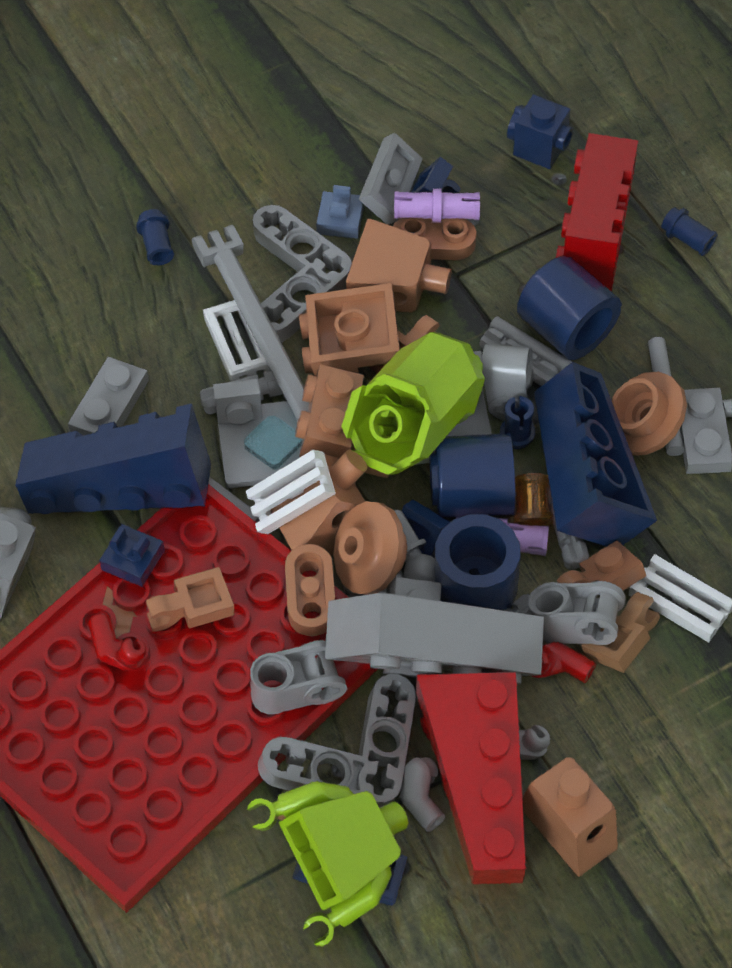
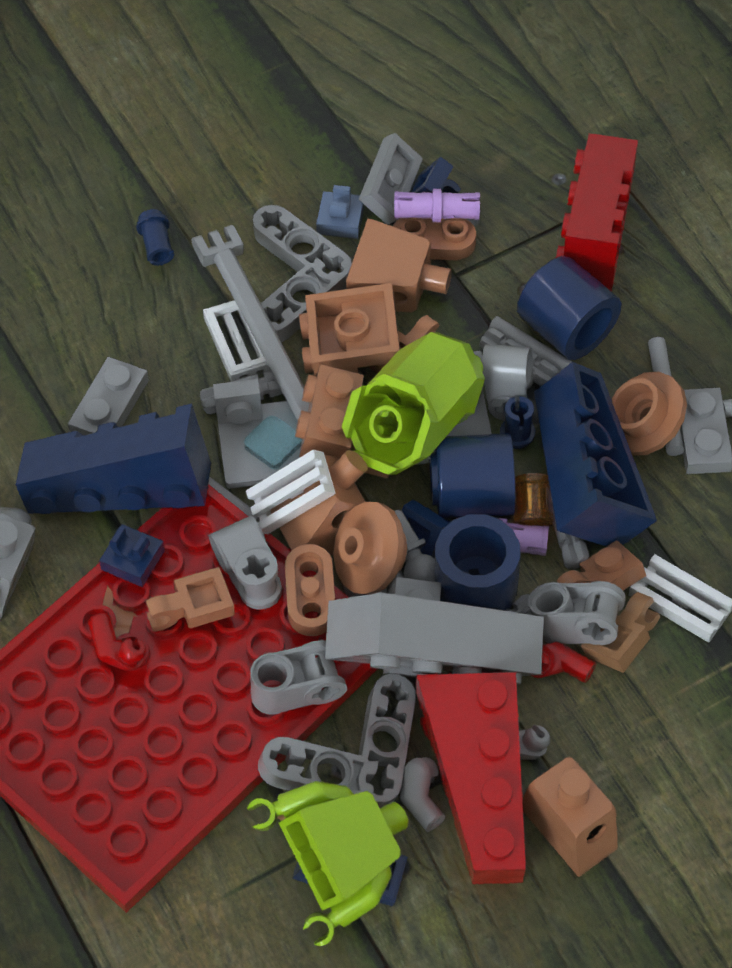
dark blue brick [507,94,573,169] -> none
dark blue pin [661,207,718,256] -> none
none -> light grey piece [208,515,282,609]

